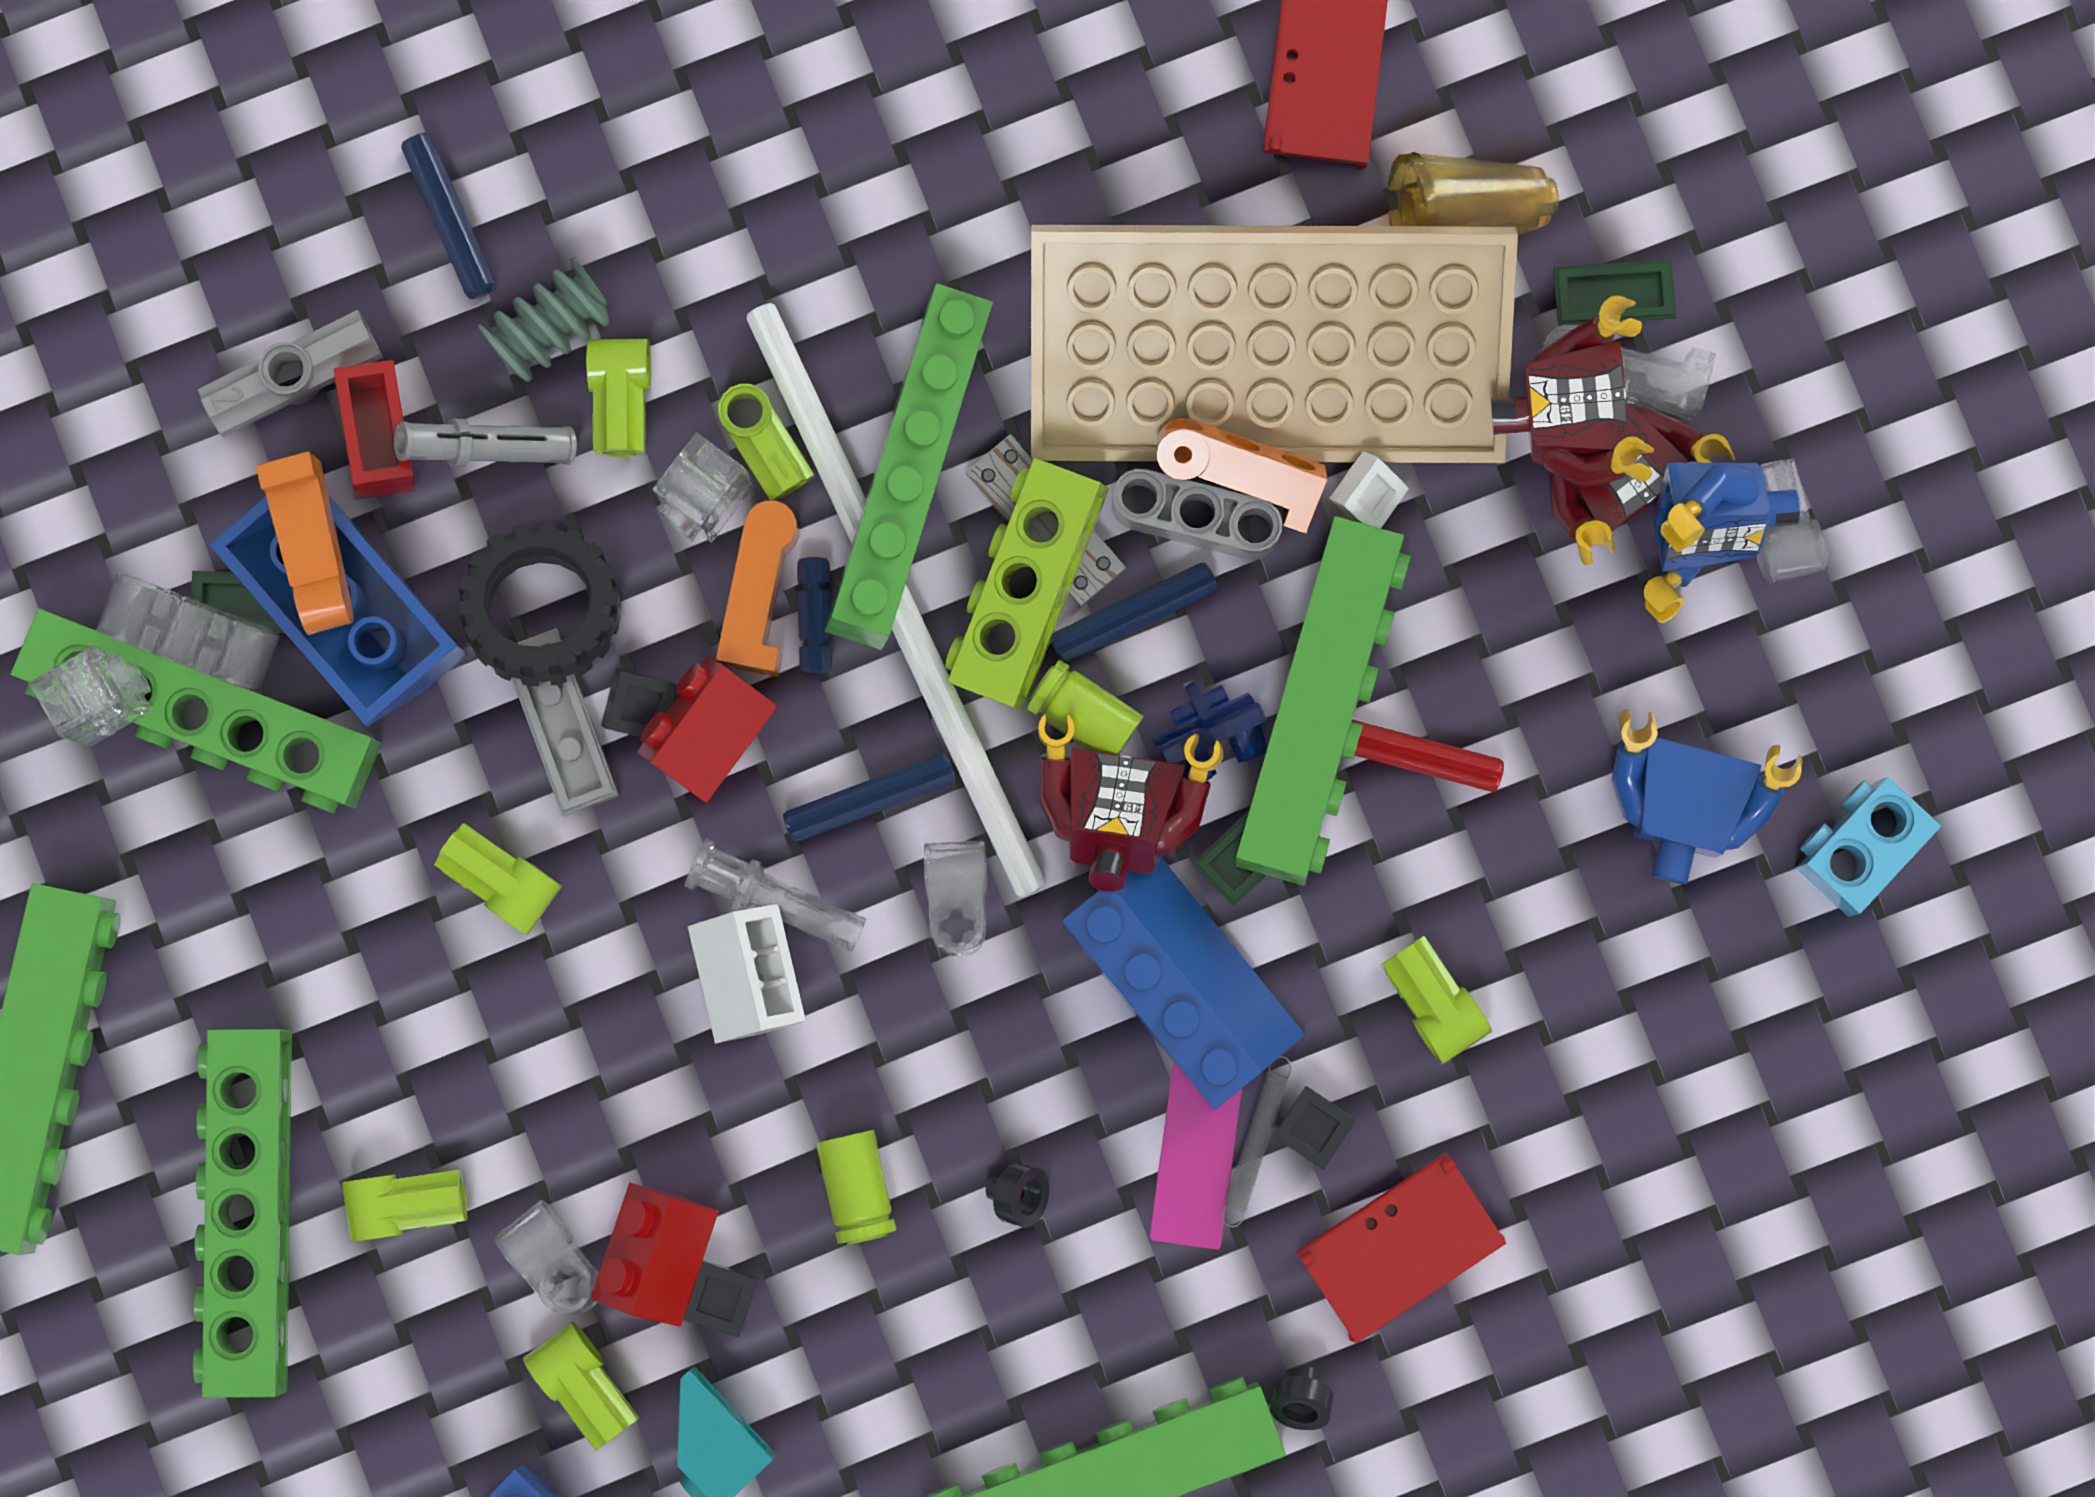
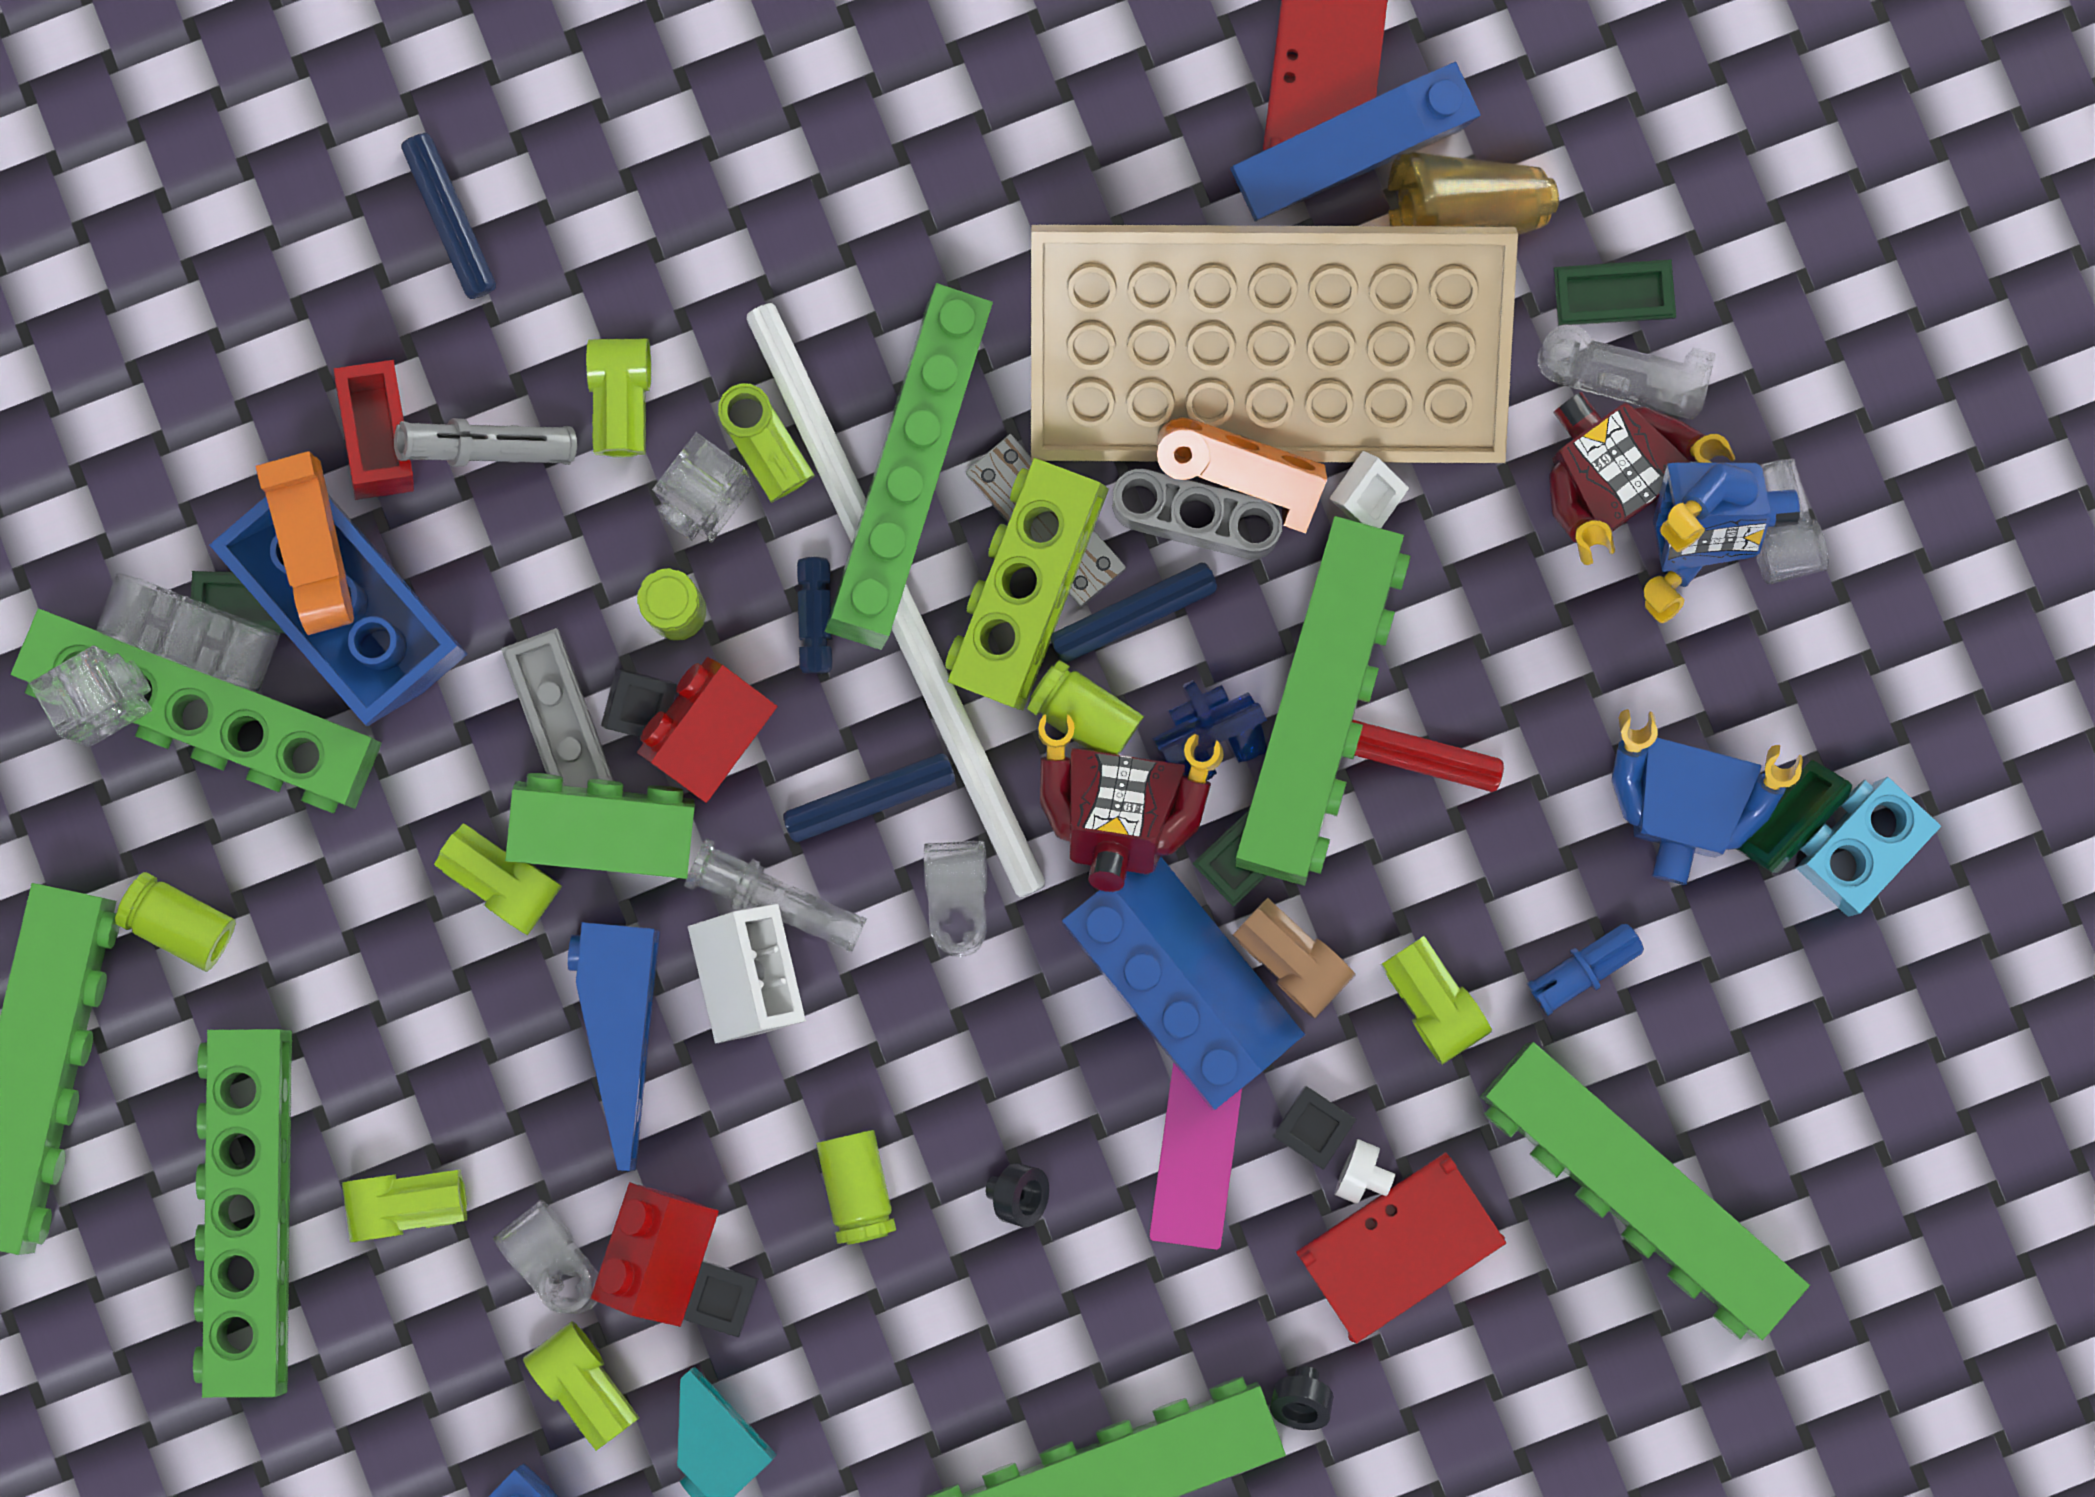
light grey piece [197,310,383,437] -> none
black tyre [457,523,621,687] -> none
sand green piece [477,257,610,382] -> none
orange leg [716,501,799,677] -> none
light grey piece [1222,1056,1292,1228] -> none
torso [1491,295,1654,488] -> none
none -> lime piece [115,872,236,972]
none -> bright green brick [505,773,695,879]
none -> blue slope [568,922,660,1171]
none -> lime piece [637,568,706,641]
none -> blue slope [1230,61,1481,222]
none -> medium nougat piece [1232,898,1356,1019]
none -> white tile [1334,1139,1395,1204]
none -> bright green brick [1479,1042,1810,1341]
none -> blue axle [1527,924,1644,1016]
none -> dark green tile [1736,759,1853,873]

